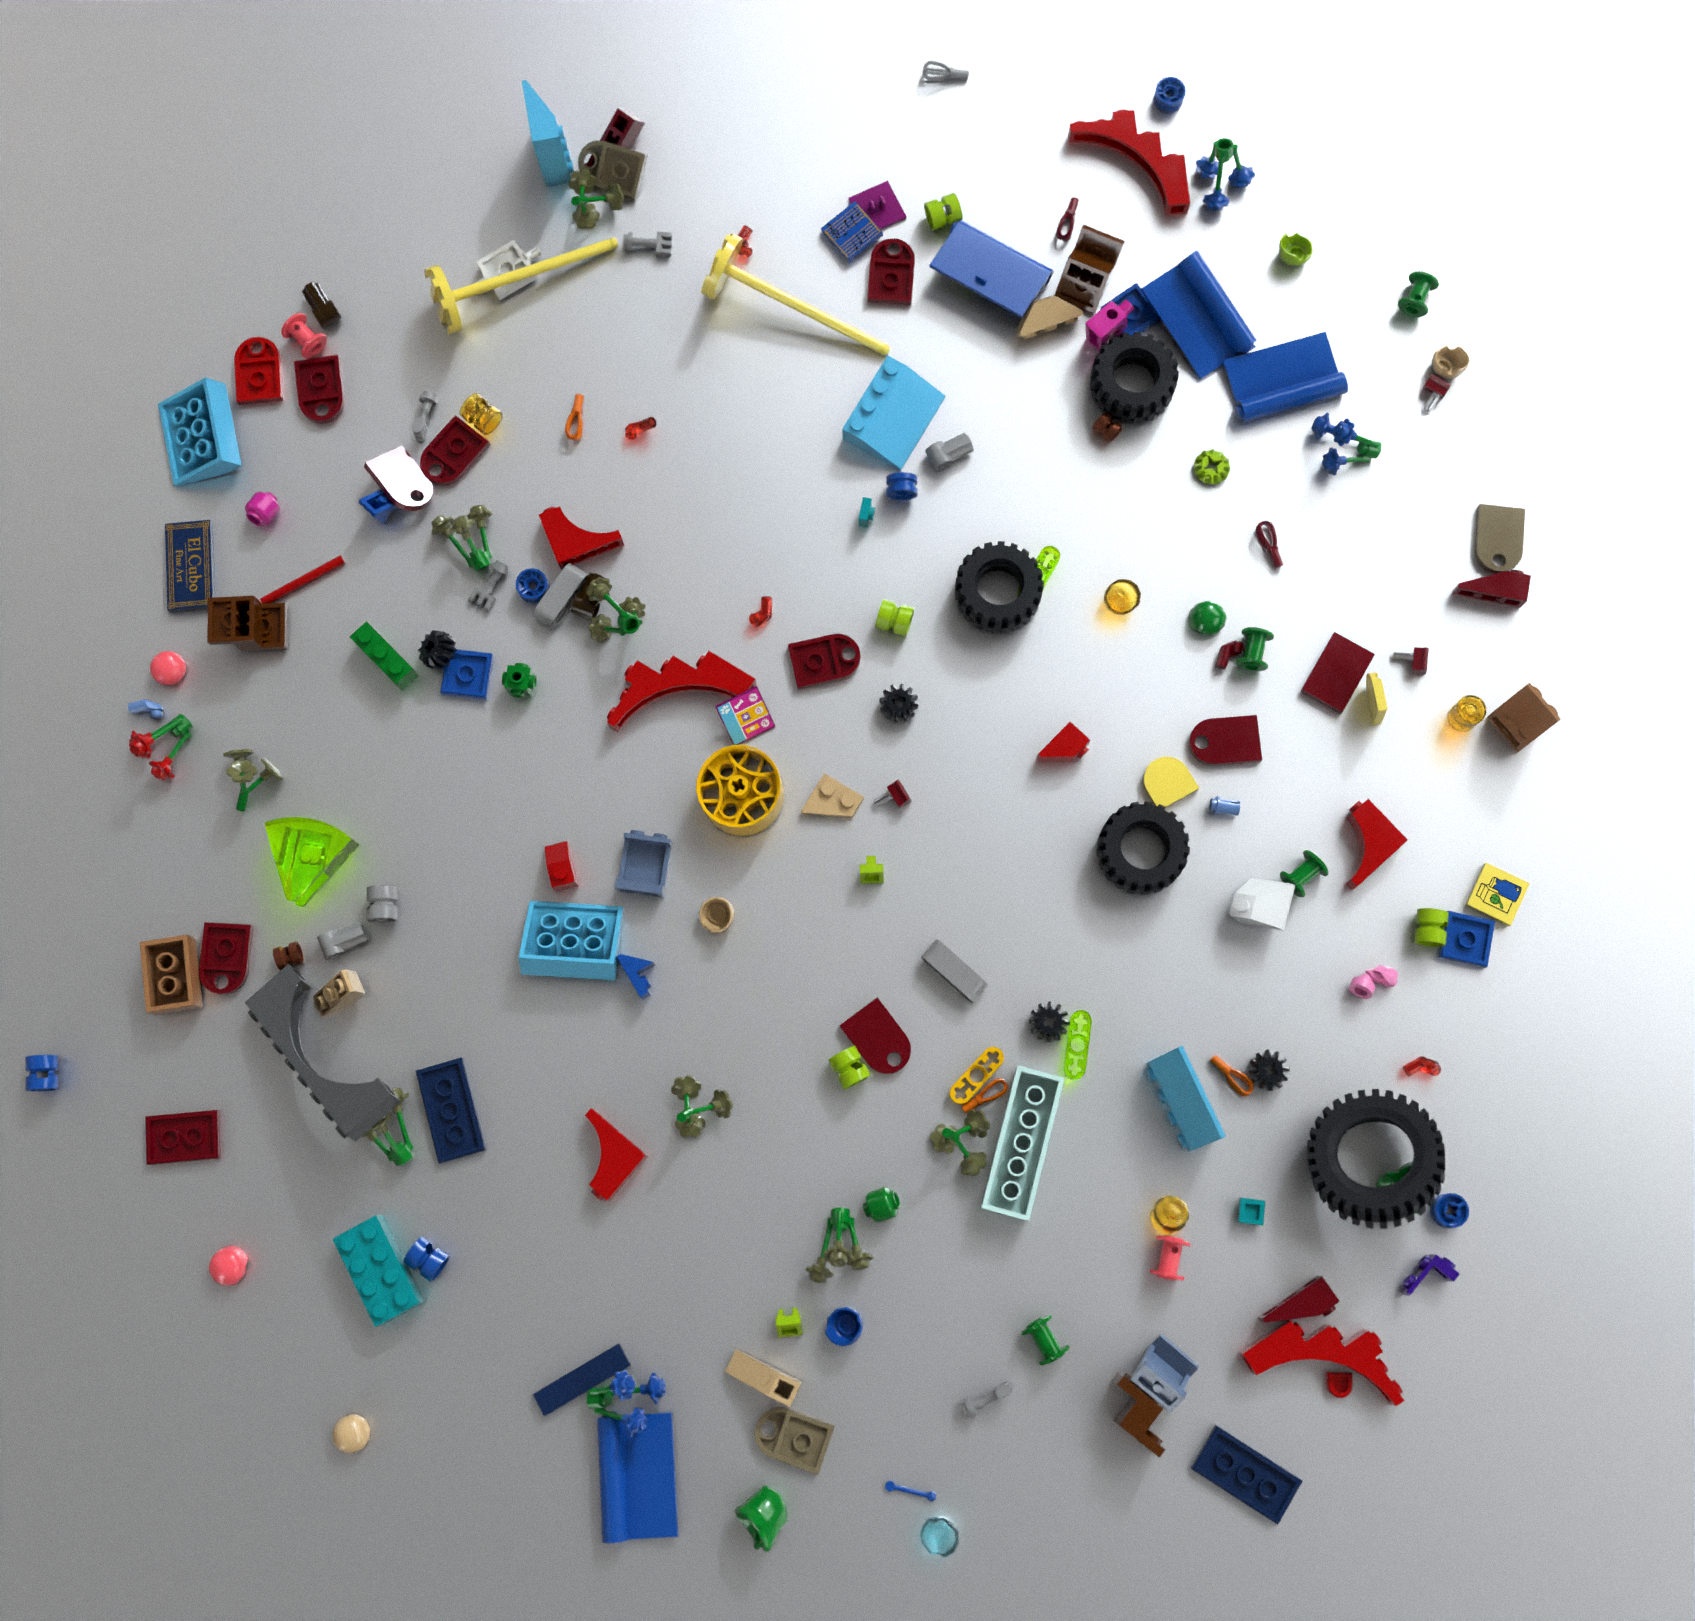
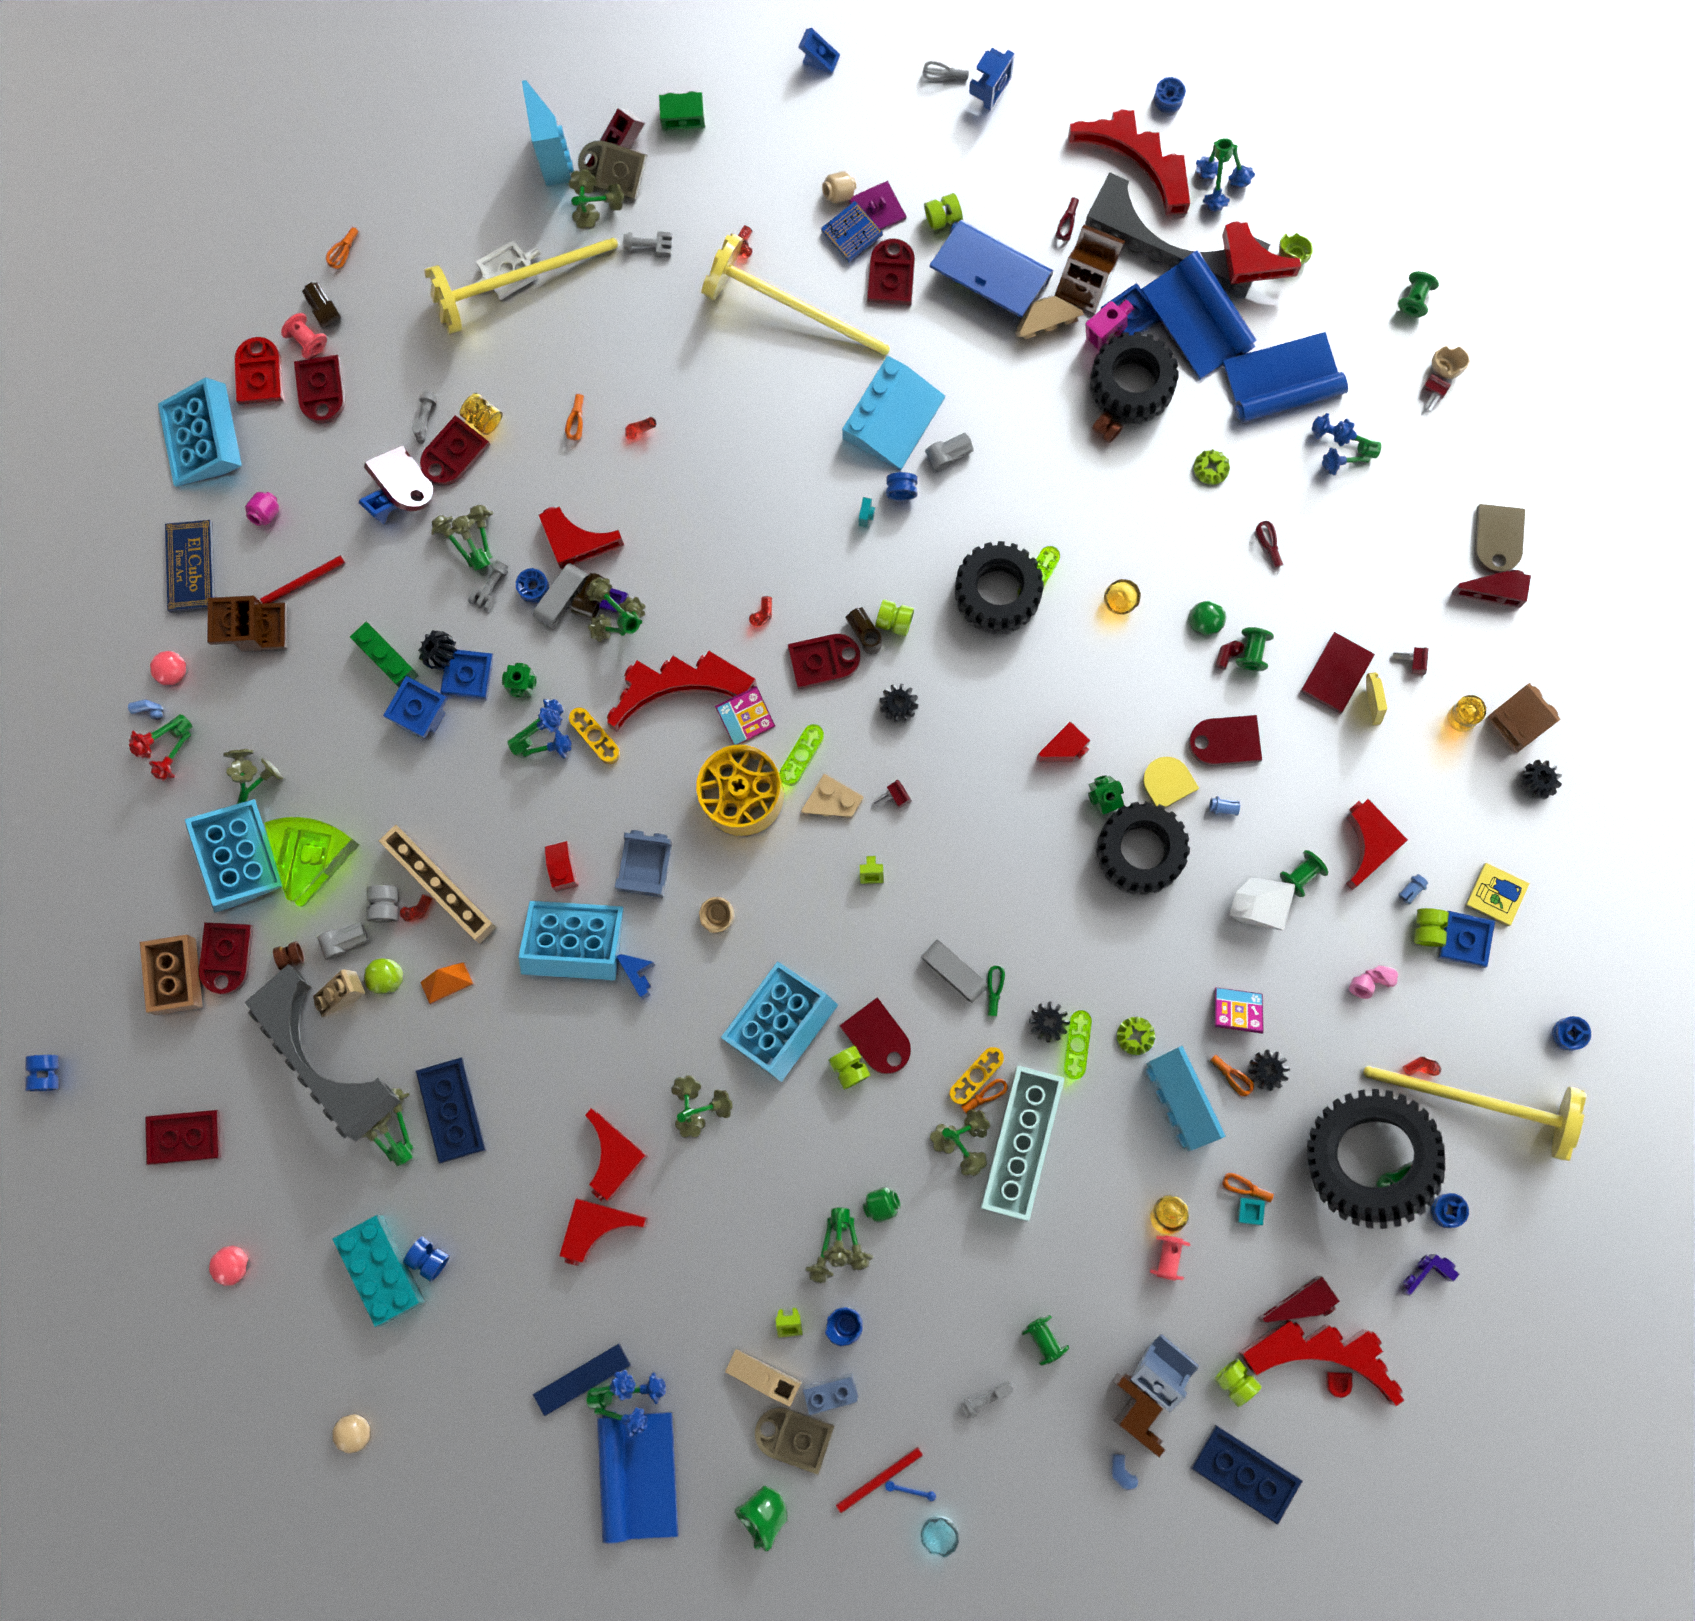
none -> medium azure slope [185,799,284,913]
none -> orange piece [326,227,359,269]
none -> lime hair [364,958,403,994]
none -> tan brick [379,825,497,944]
none -> blue panel [383,676,448,739]
none -> clear red arm [400,894,433,922]
none -> orange slope [420,962,473,1004]
none -> blue plant [508,699,572,759]
none -> red arch [559,1199,648,1266]
none -> yellow beam [569,707,620,764]
none -> dark purple tile [599,588,629,615]
none -> green brick [659,91,705,130]
none -> medium azure slope [721,961,838,1082]
none -> clear neon green beam [779,724,824,786]
none -> blue slope [798,27,841,73]
none -> sand blue panel [803,1373,859,1415]
none -> tan head [822,171,856,203]
none -> red bar [836,1447,923,1513]
none -> dark brown piece [845,607,882,654]
none -> blue panel [969,48,1015,111]
none -> green piece [987,965,1005,1016]
none -> dark grey arch [1085,172,1271,299]
none -> green brick [1088,775,1124,815]
none -> medium blue arm [1112,1454,1138,1490]
none -> lime gear [1117,1017,1156,1055]
none -> lime wheel [1214,1358,1262,1407]
none -> piece [1215,987,1263,1034]
none -> red arch [1222,221,1301,284]
none -> orange piece [1223,1173,1274,1203]
none -> light yellow piece [1363,1066,1586,1161]
none -> medium blue pin [1398,874,1428,905]
none -> black gear [1520,759,1562,799]
none -> blue wheel [1552,1016,1592,1051]

